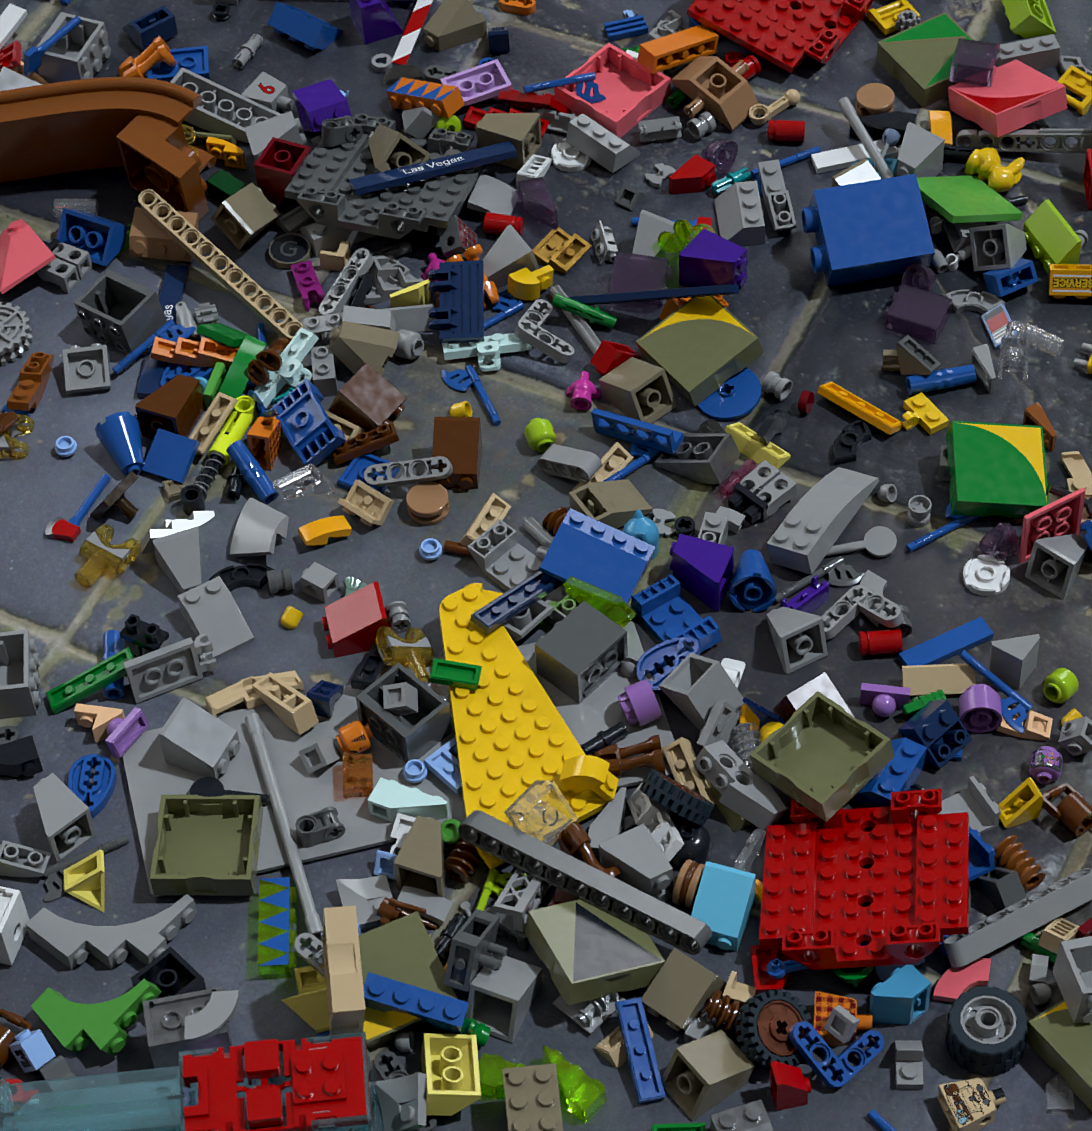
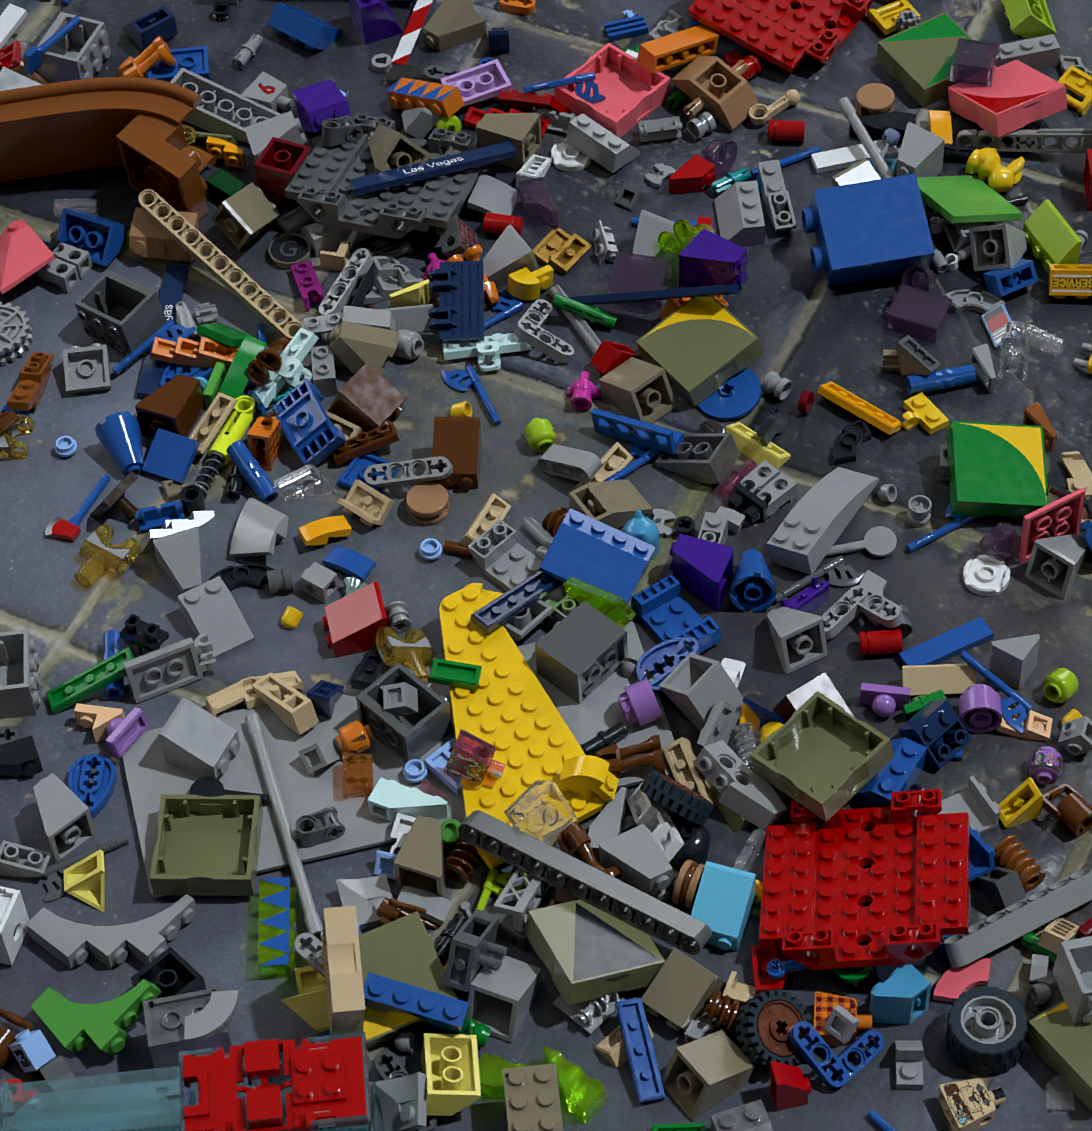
none -> blue hinge [136,500,185,531]
none -> blue slope [322,545,376,581]
none -> torso [444,729,506,784]

